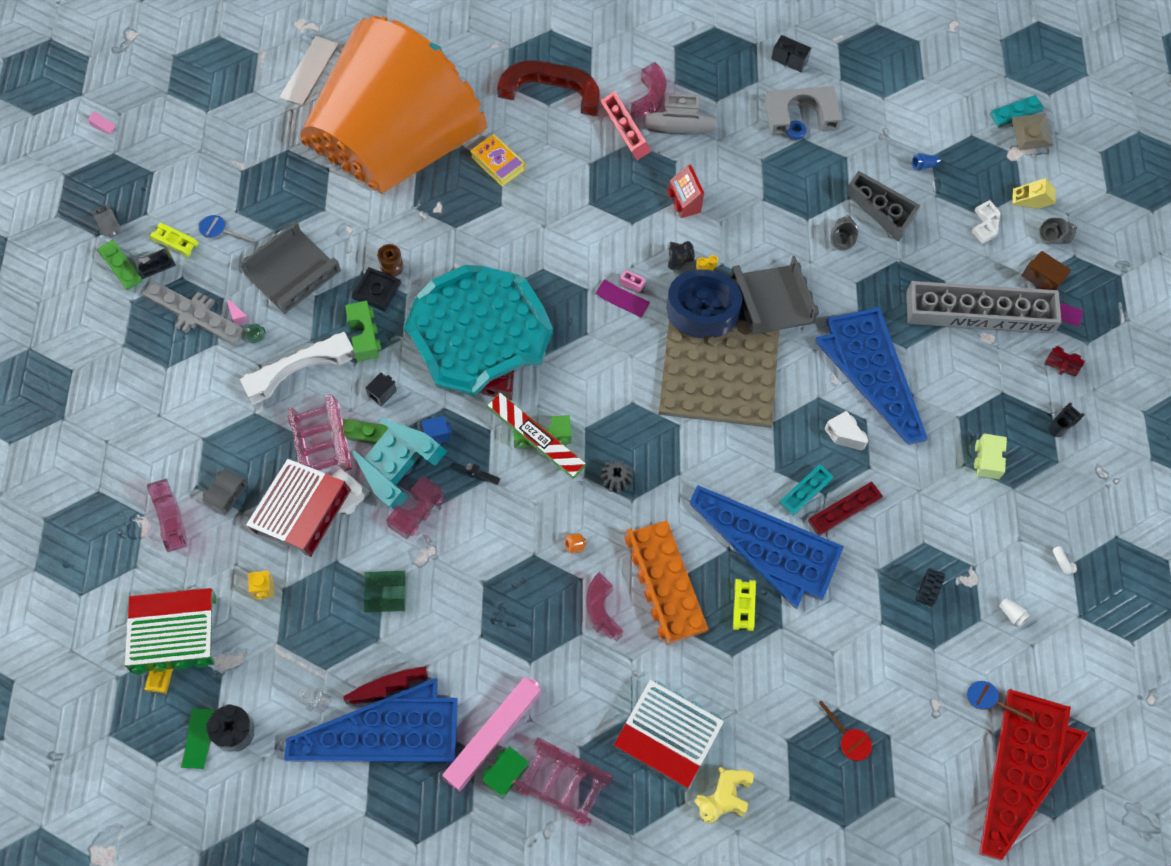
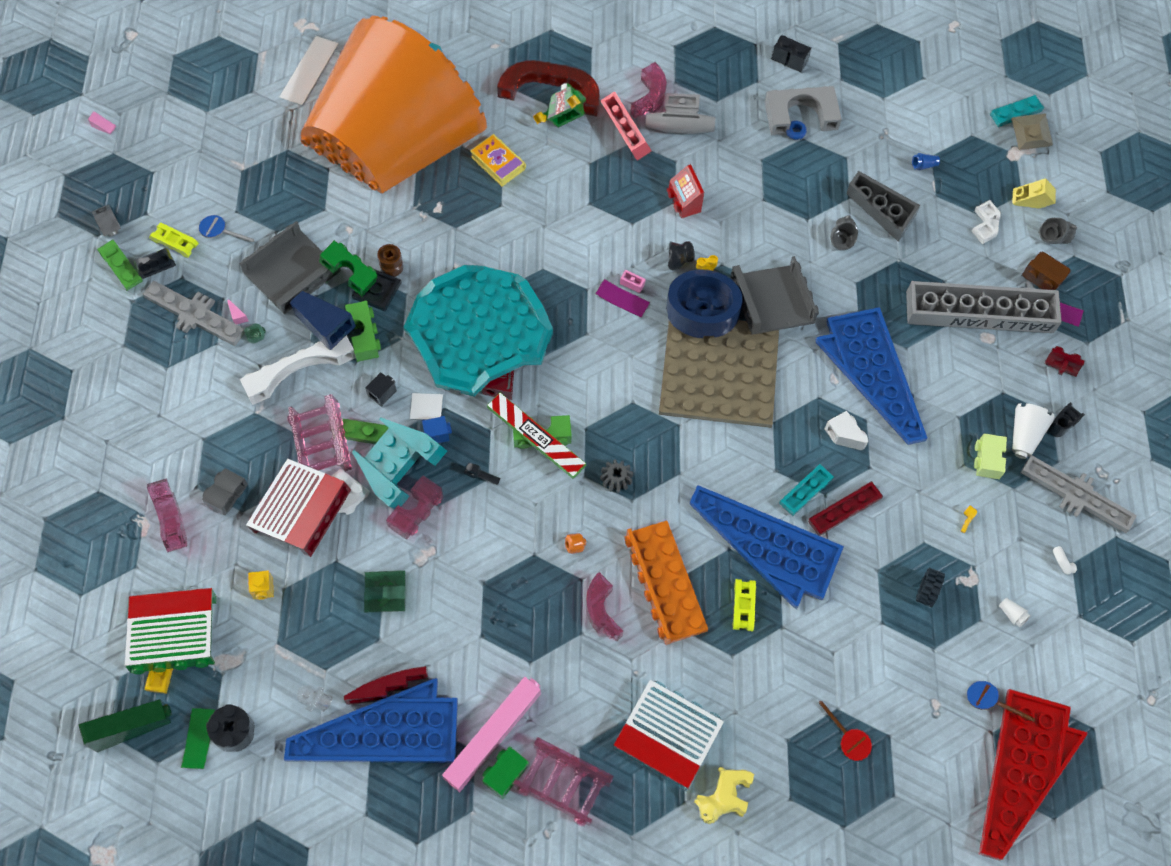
none -> dark green slope [78,699,172,753]
none -> dark blue slope [290,291,356,350]
none -> green arch [319,240,377,296]
none -> white sticker [410,393,443,420]
none -> torso [533,83,586,128]
none -> yellow hand [961,505,977,533]
none -> white cone [1012,403,1055,459]
none -> light grey hinge [1020,455,1137,533]

